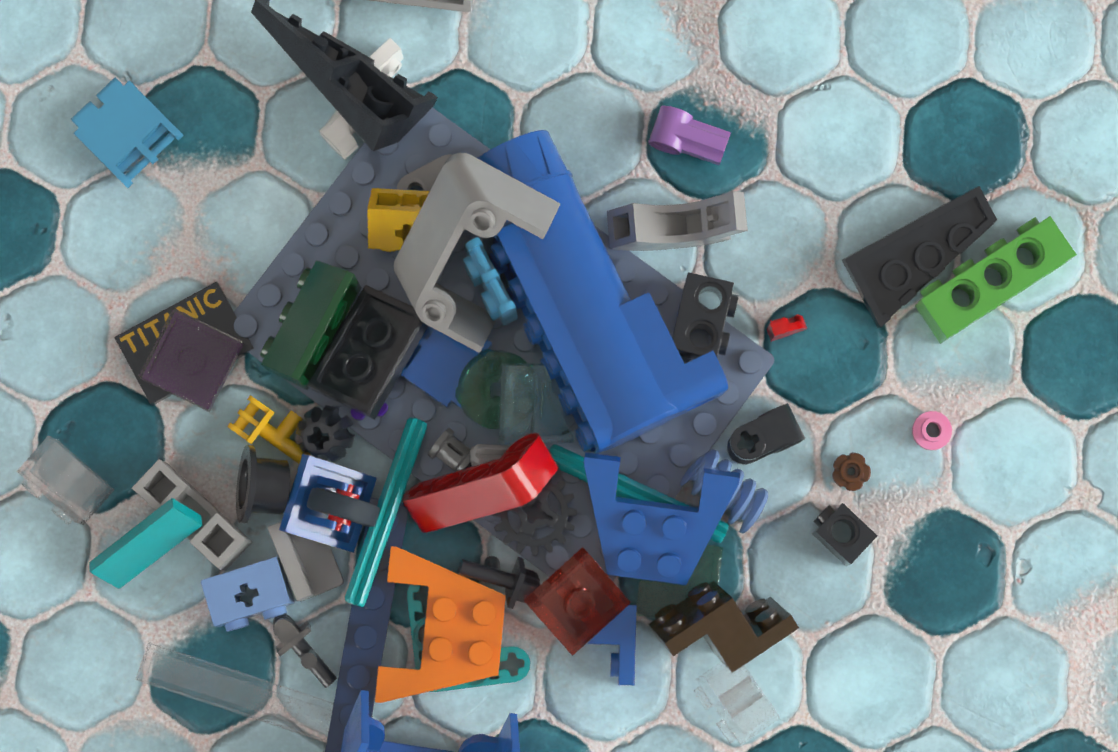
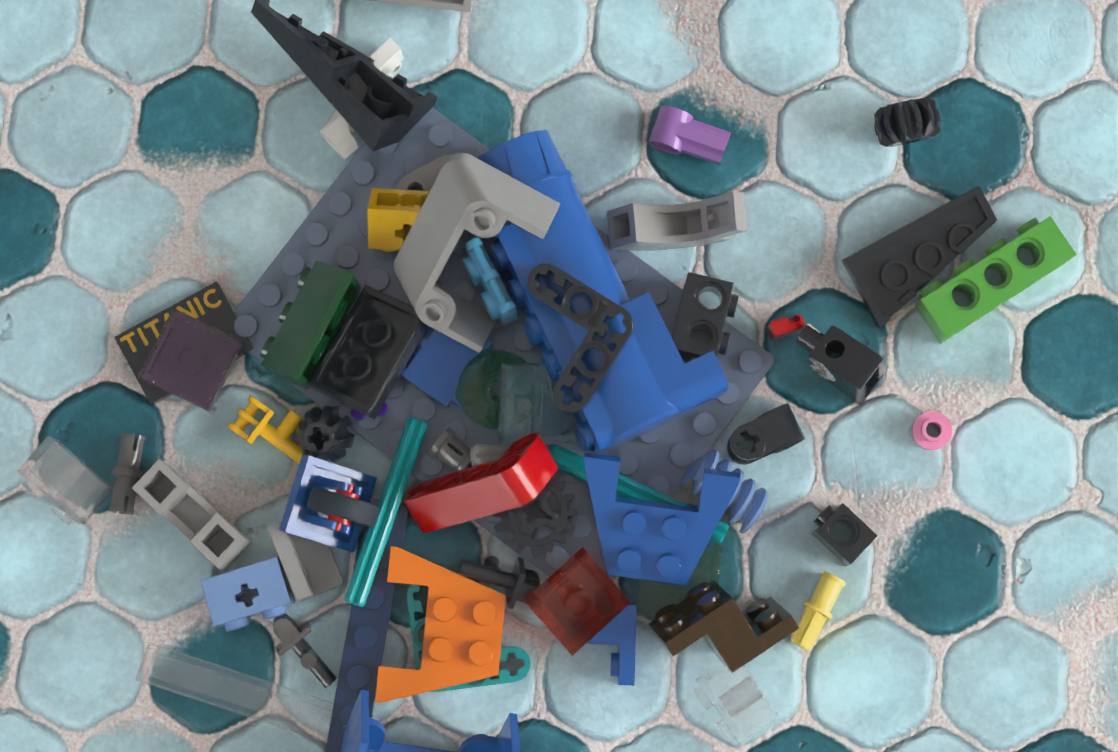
dark azure plate [71,77,184,188] -> none
teal tile [89,498,202,589] -> none
black piece [236,445,290,524] -> none
reddish brown plate [832,452,871,491] -> none
none -> dark grey pin [108,433,146,515]
none -> black beam [528,264,634,413]
none -> light yellow axle [791,571,846,650]
none -> black torso [795,324,884,406]
none -> black gear [874,98,941,147]

